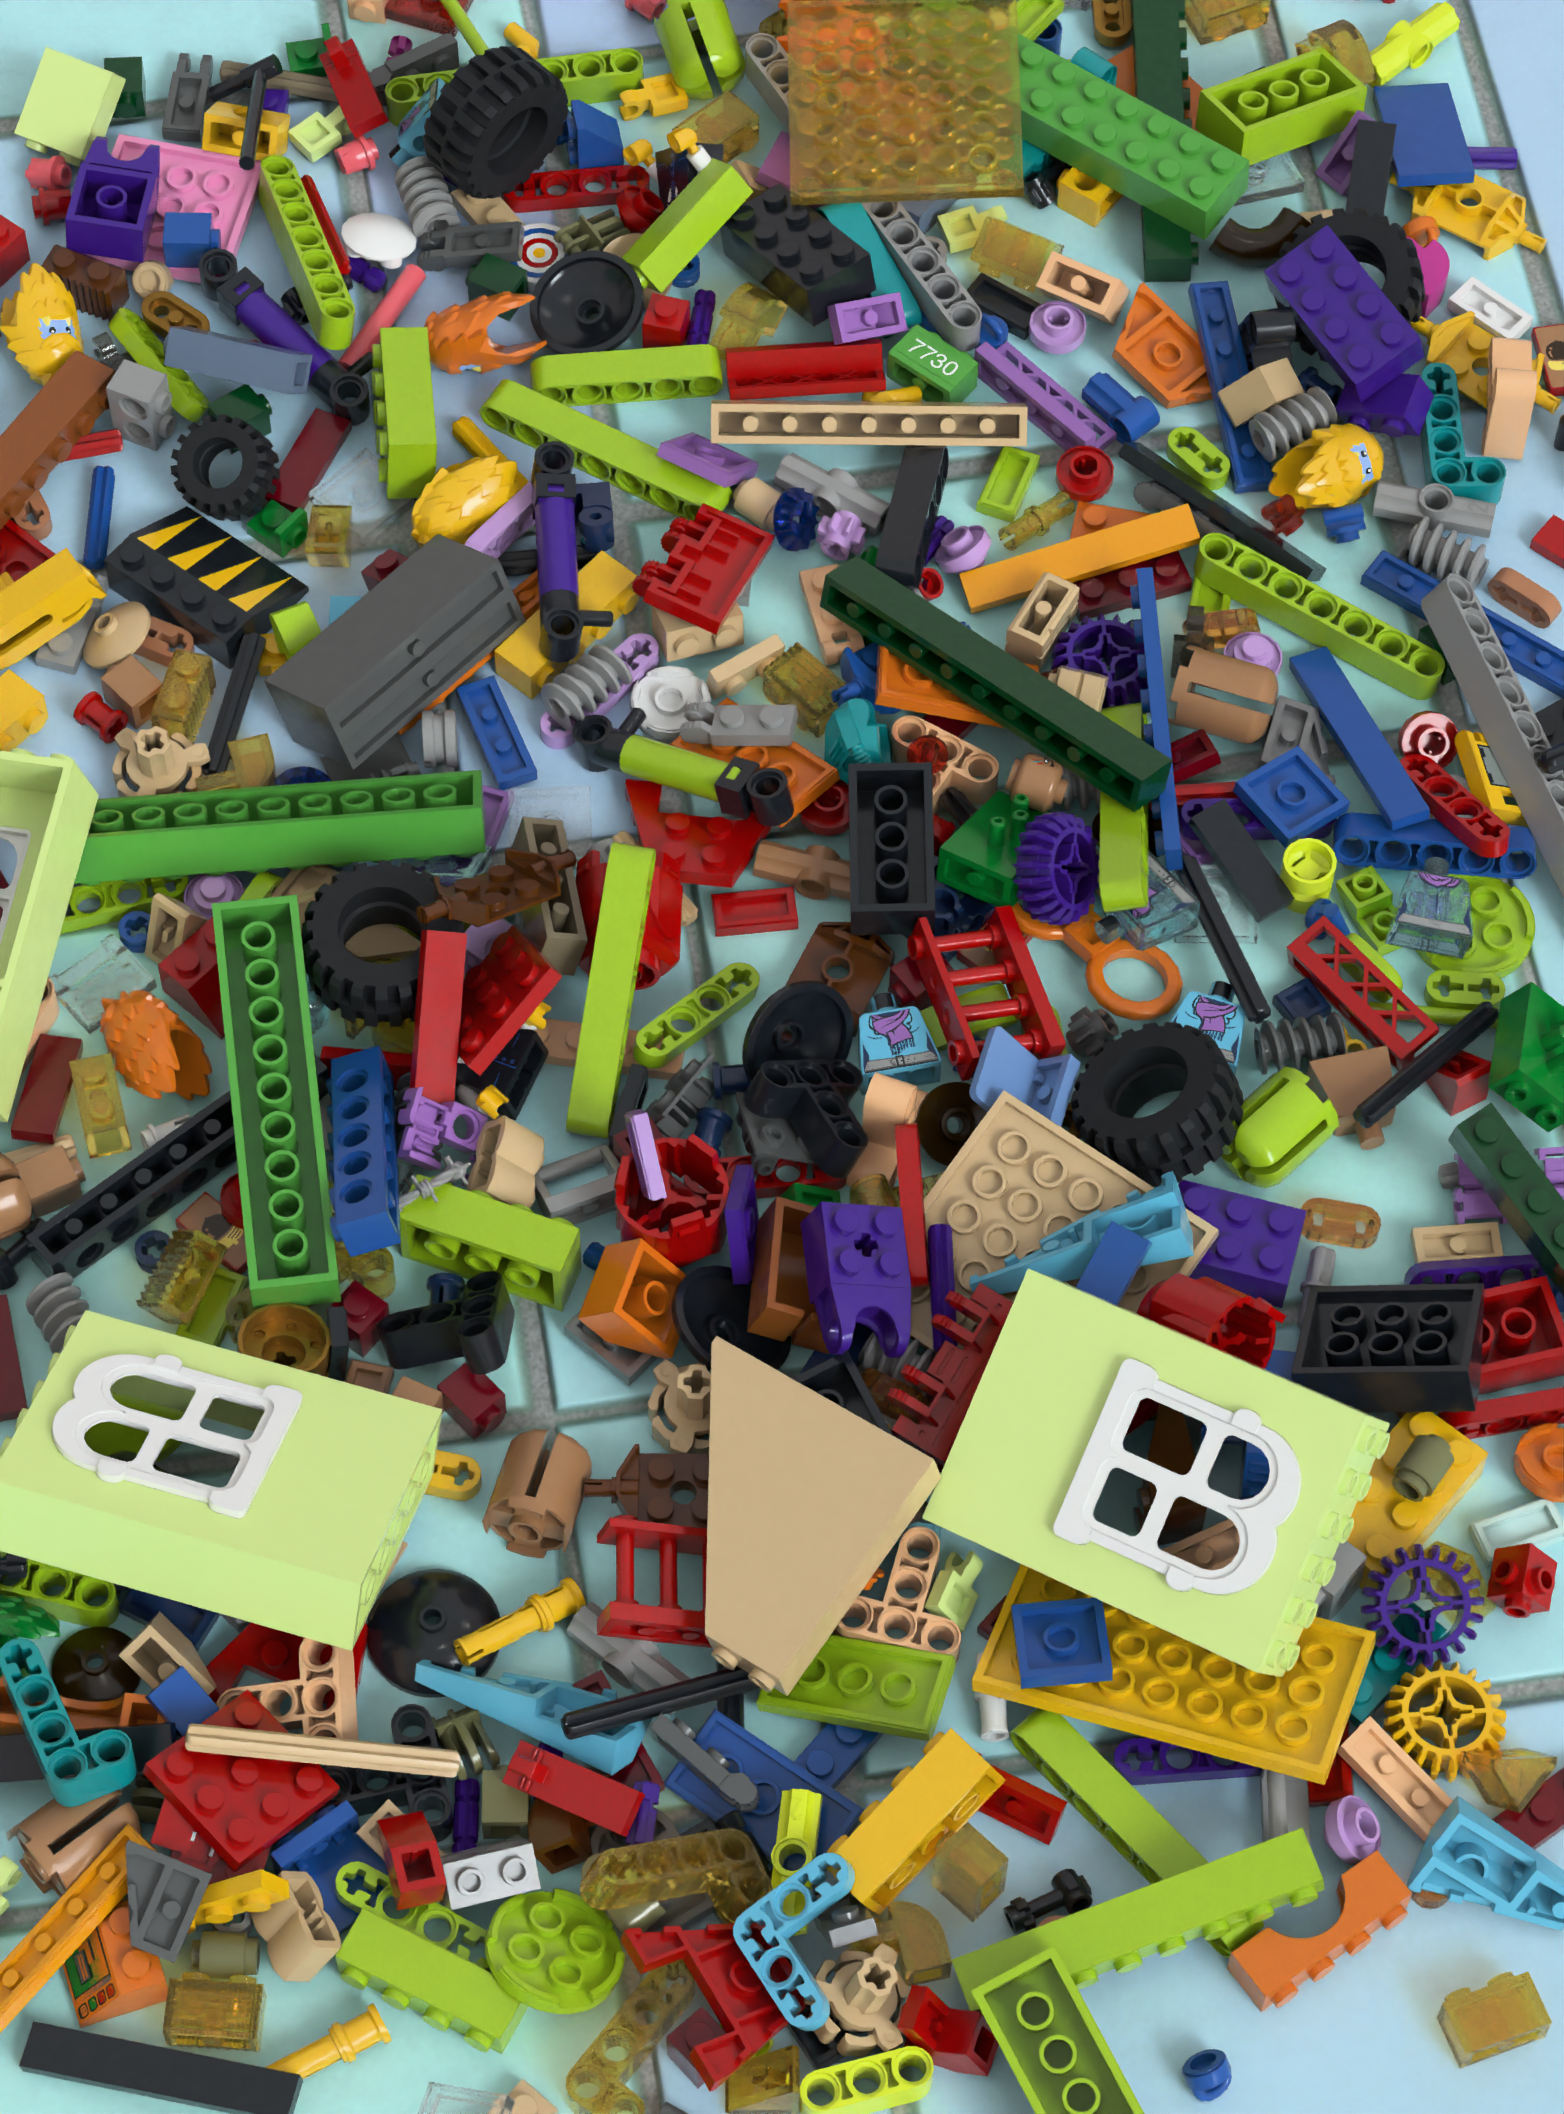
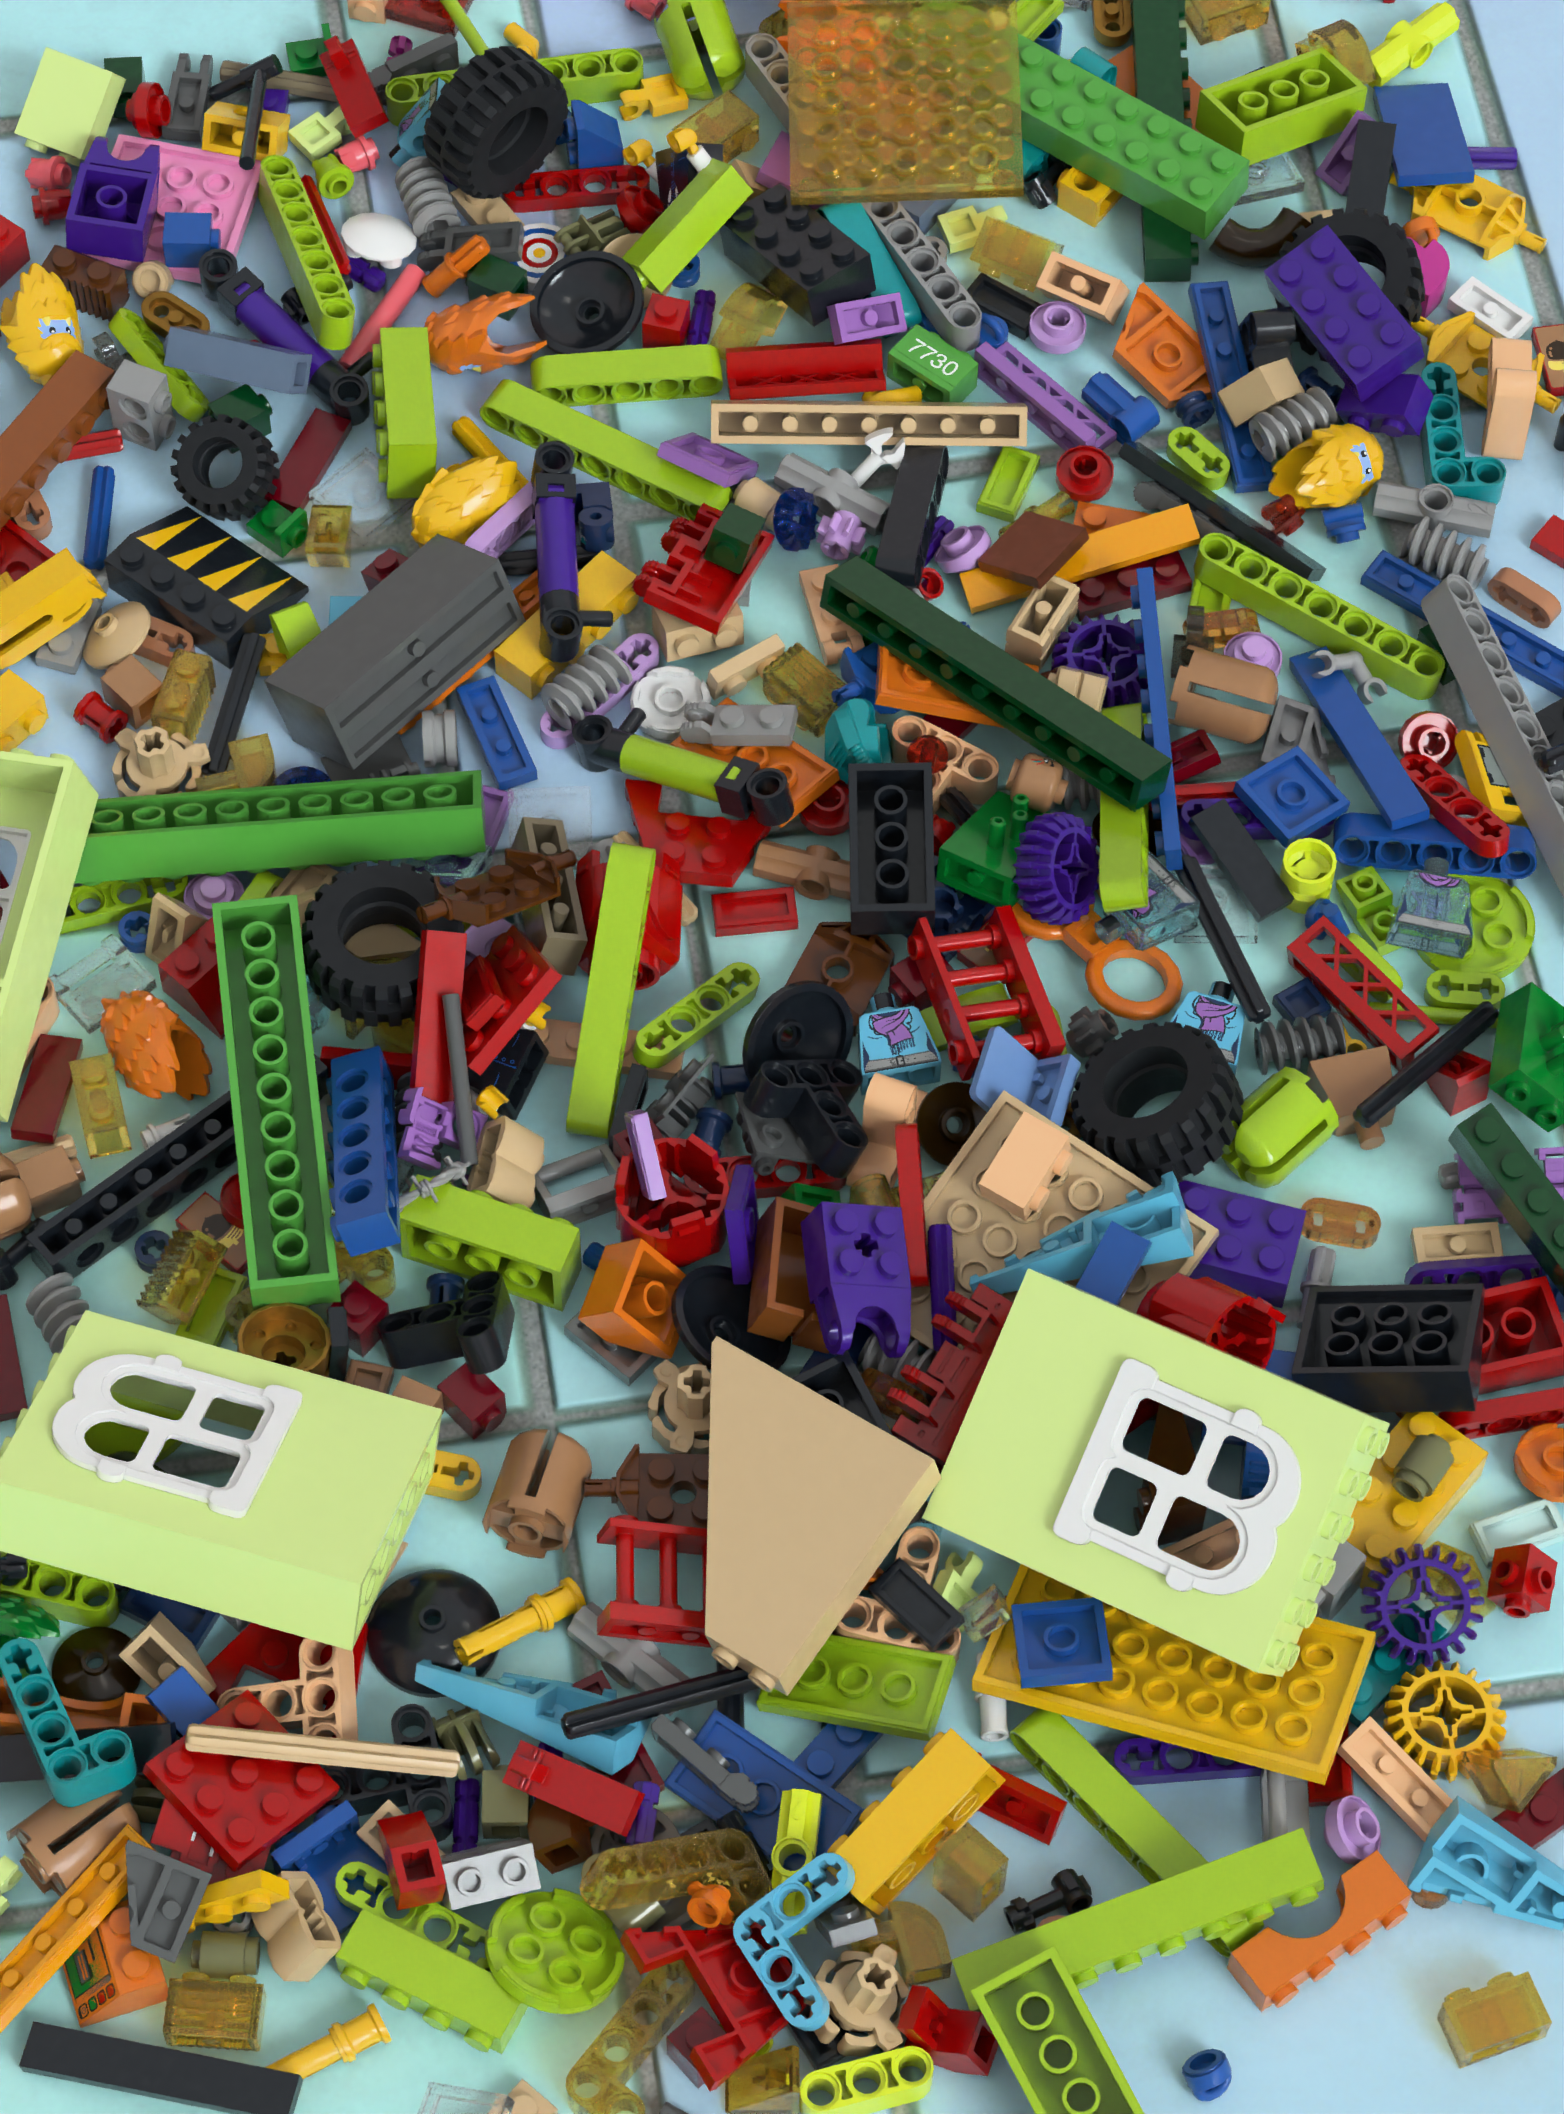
none -> red plate [126,82,171,139]
none -> lime hose [311,153,354,199]
none -> orange axle [422,234,490,298]
none -> dark grey bar [442,994,479,1166]
none -> red tile [461,955,506,1032]
none -> orange plate [687,1881,735,1928]
none -> dark green brick [704,503,766,575]
none -> white bar [851,427,905,488]
none -> black tile [868,1557,965,1652]
none -> clear tile [958,1584,1011,1643]
none -> copper tile [977,511,1089,589]
none -> light nougat brick [979,1111,1073,1221]
none -> dark blue bush [1174,390,1214,429]
none -> light grey arm [1308,650,1387,705]

